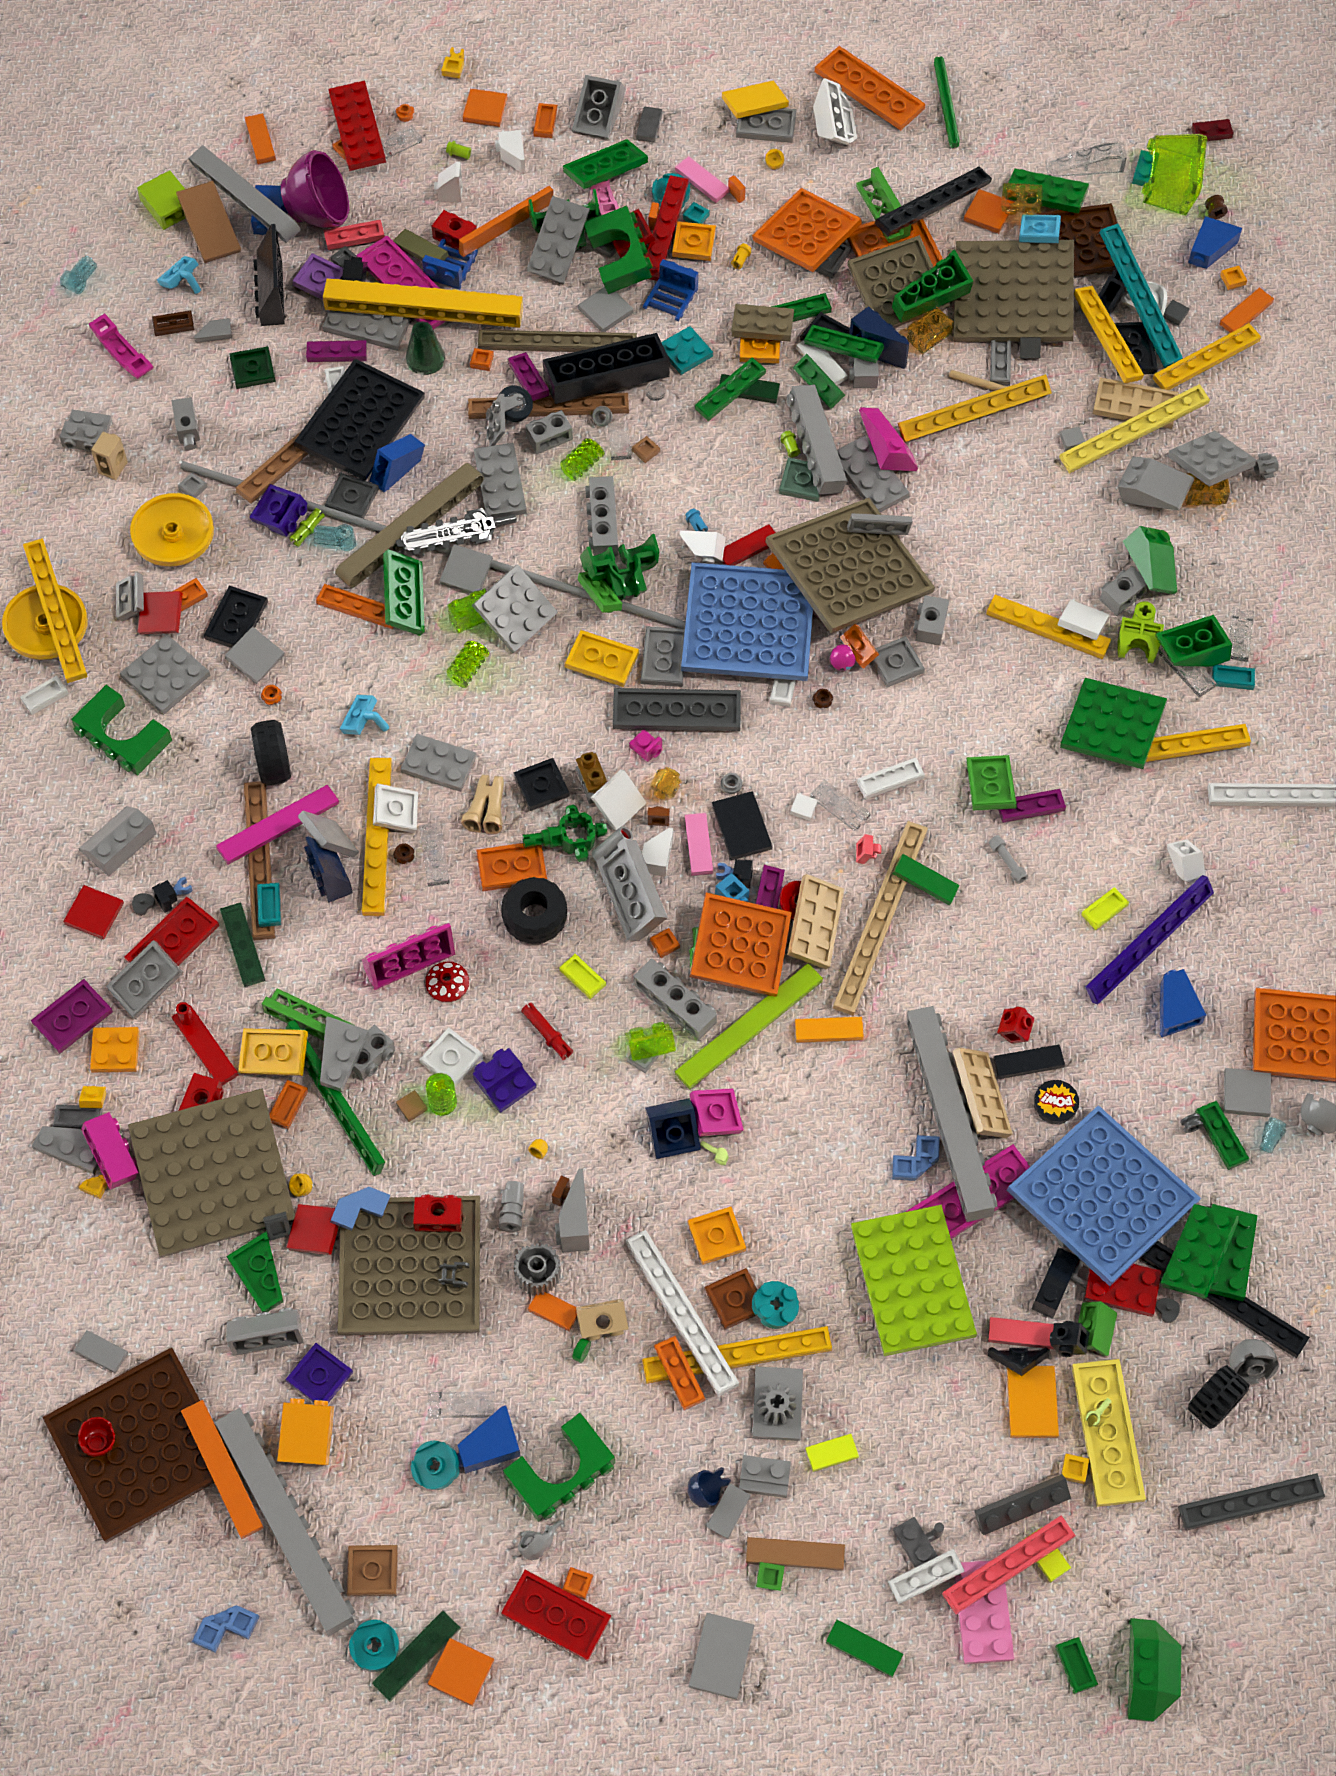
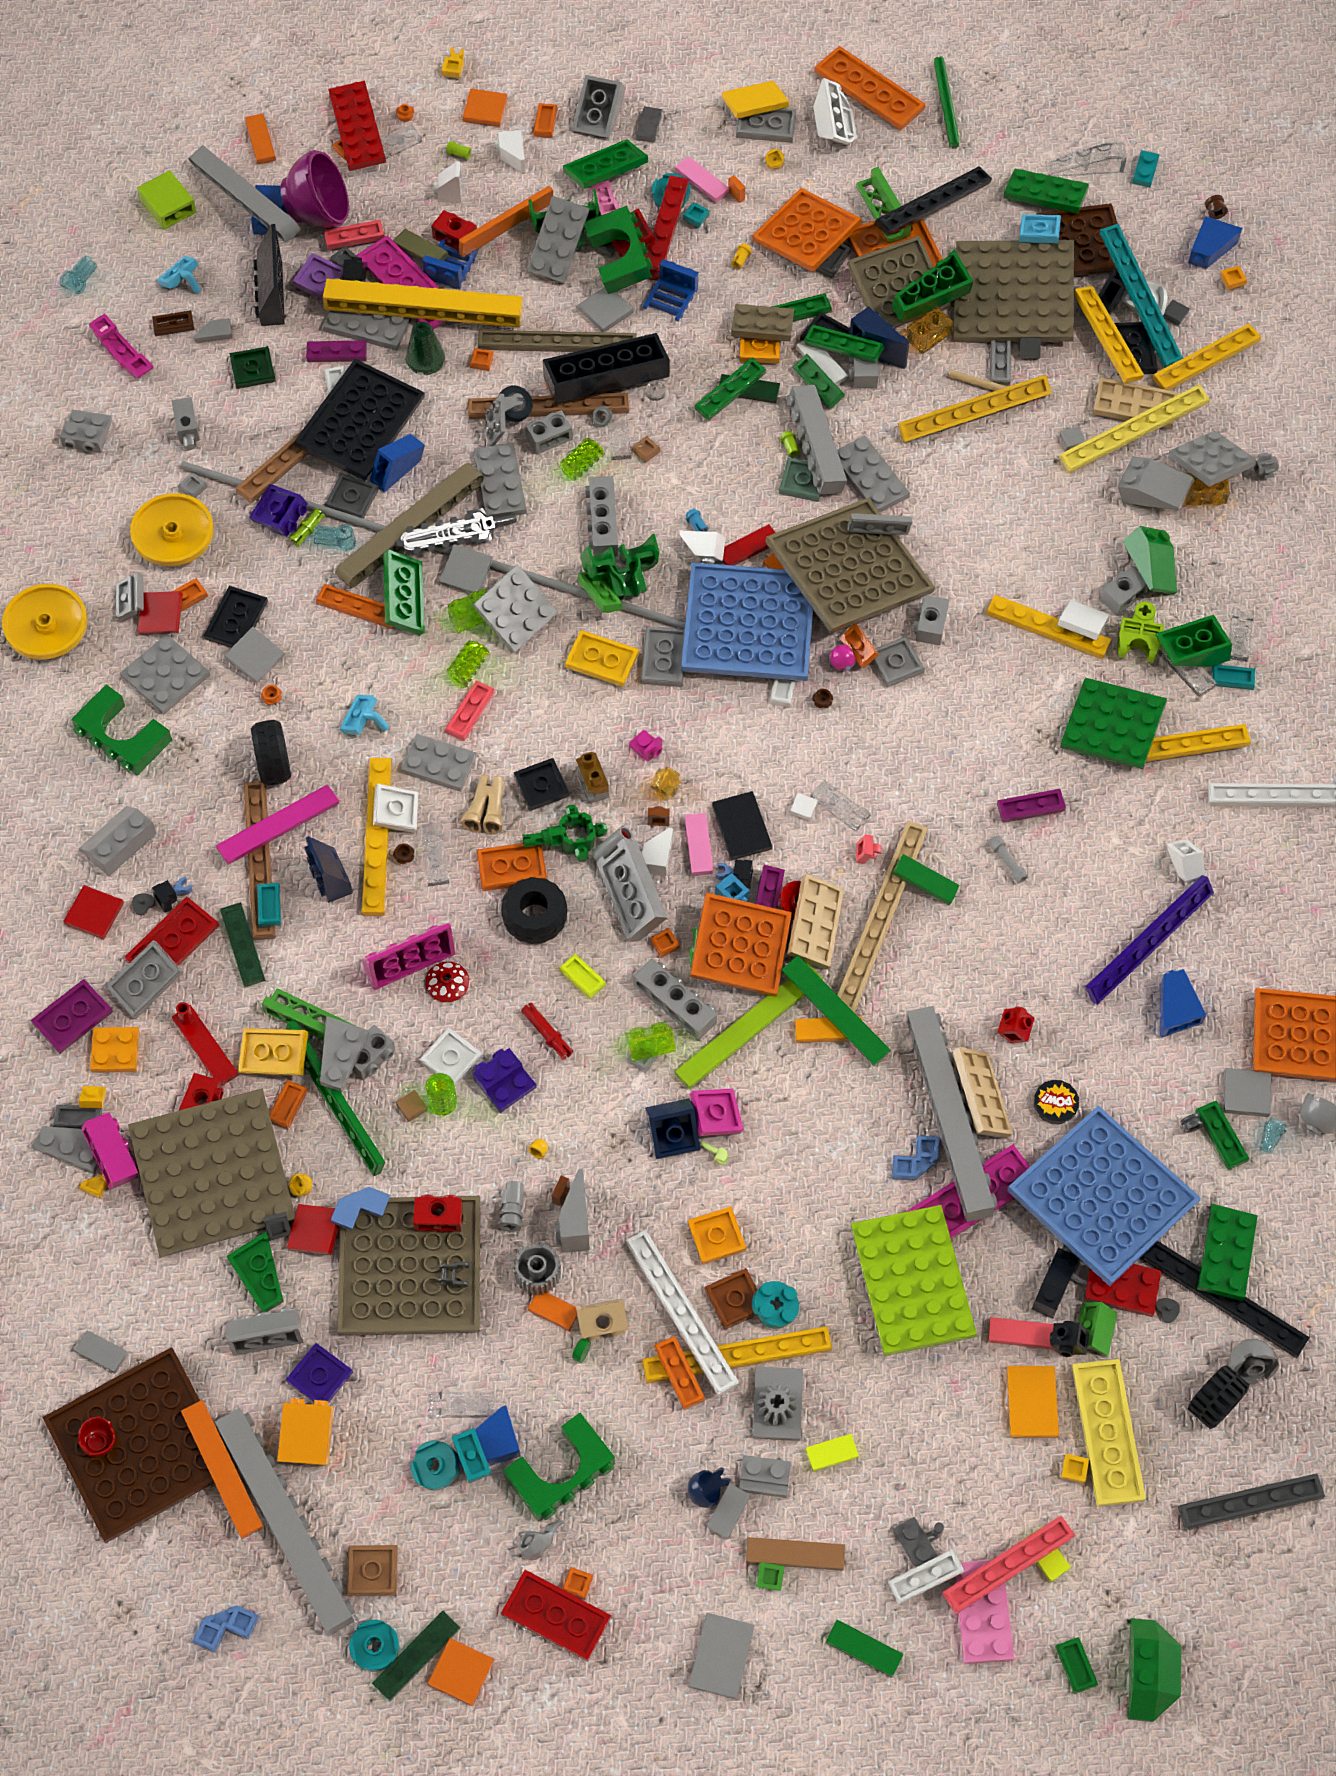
white tile [20,676,69,715] -> none
yellow plate [23,538,88,683] -> none
tan brick [91,432,128,480] -> none
medium nougat tile [176,181,241,263] -> none
light grey tile [298,811,359,857] -> none
magenta plate [508,352,550,401] -> none
white tile [591,769,647,831] -> none
dark grey plate [613,688,741,731] -> none
orange tile [648,202,659,230] -> none
teal plate [662,326,713,375] -> none
light orange plate [672,221,716,261] -> none
light grey plate [721,773,742,794] -> none
white plate [857,758,925,800] -> none
dark pink wedge [859,407,918,471] -> none
orange tile [964,189,1015,234] -> none
bright green tile [966,755,1016,811] -> none
dark grey plate [975,1474,1071,1535] -> none
black tile [988,1347,1050,1376] -> none
black tile [993,1044,1065,1079] -> none
clear yellow brick [1001,183,1043,215] -> none
neon yellow tile [1081,887,1129,930] -> none
yellowish green hand [1086,1398,1112,1427] -> none
clear neon green windscreen [1142,134,1207,216] -> none
green plate [1161,1204,1239,1299] -> none
dark red plate [1191,119,1234,143] -> none
orange tile [1220,287,1274,333] -> none
none -> coral tile [445,680,495,741]
none -> teal plate [452,1428,492,1484]
none -> green tile [782,955,891,1066]

